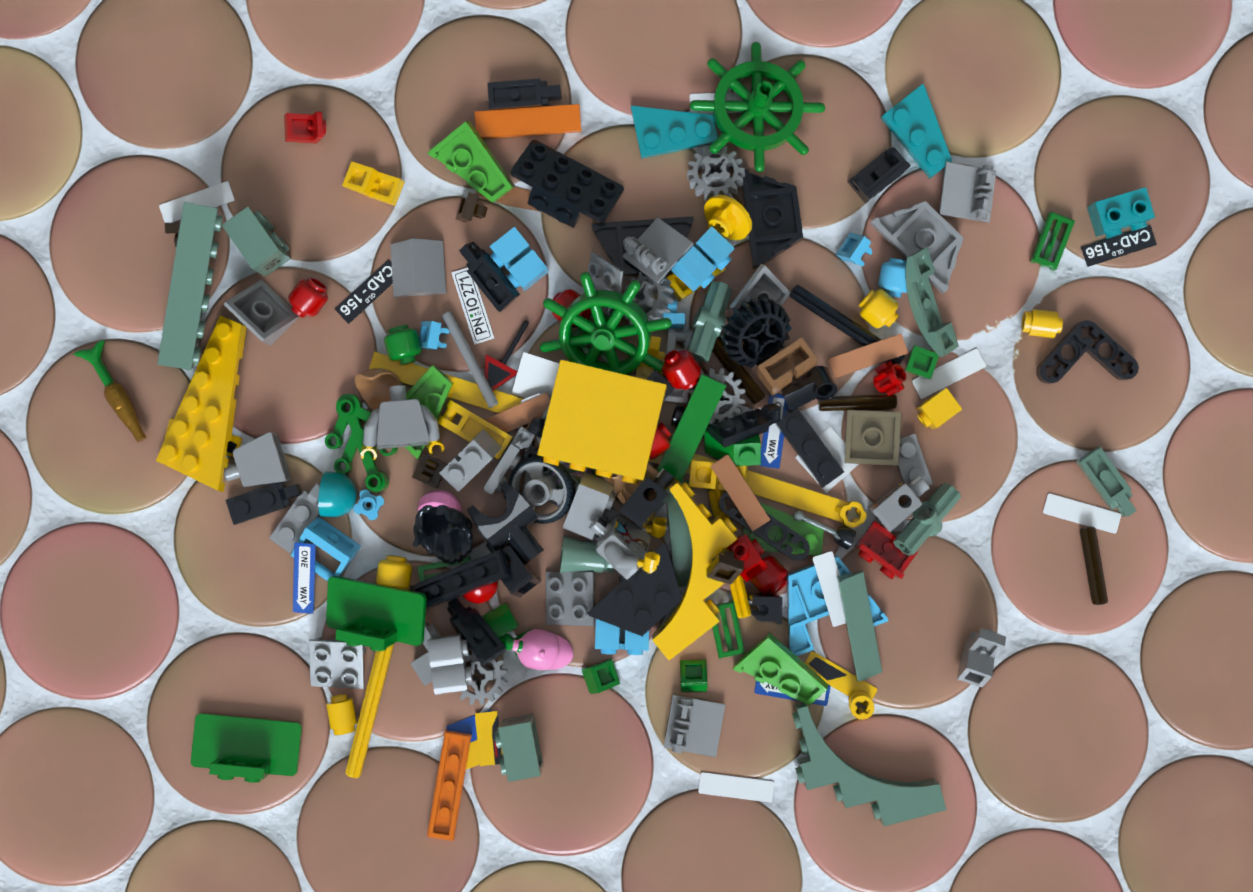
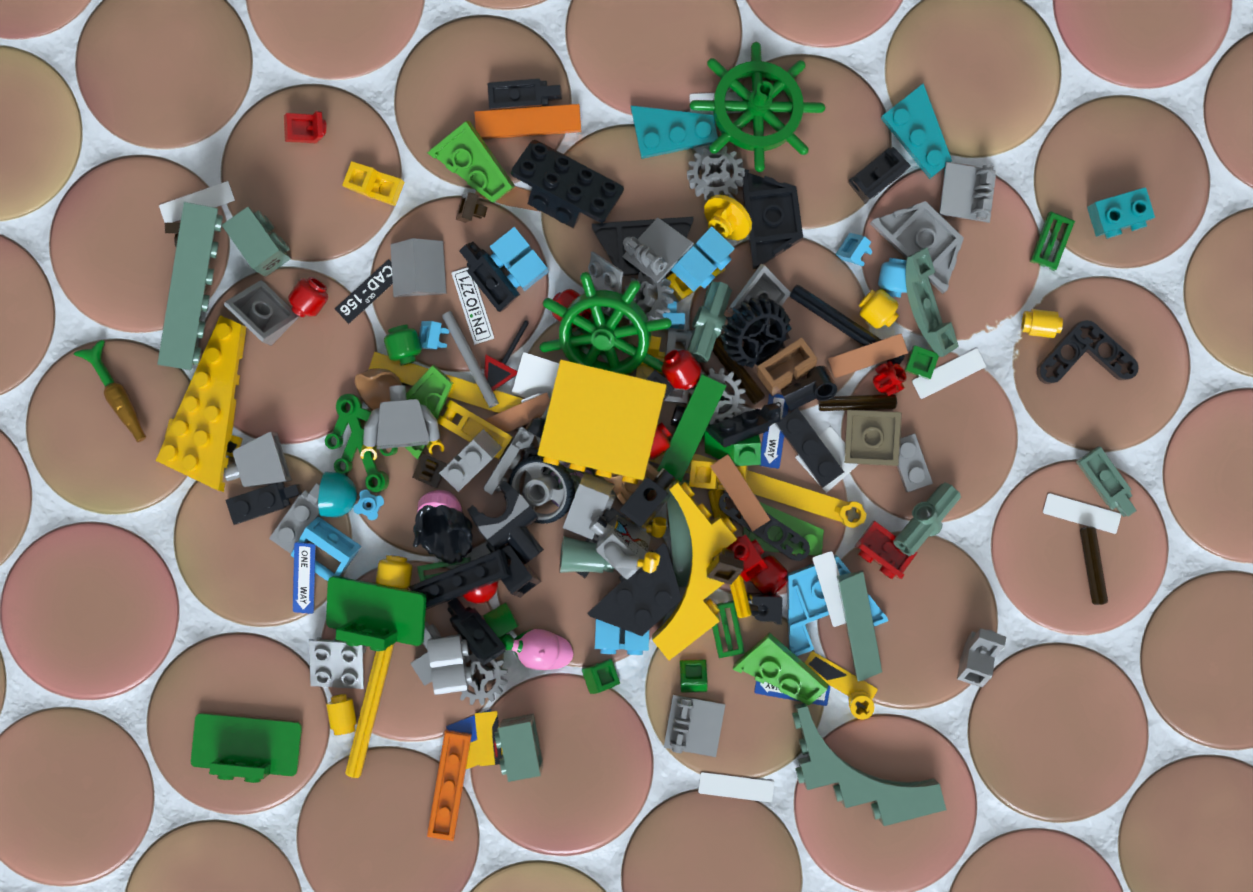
light grey hinge [546,572,595,626] -> none
hinge [793,510,856,550] -> none
light grey torso [868,476,929,532] -> none
yellow brick [916,388,962,429] -> none
black sticker [1081,225,1157,267] -> none

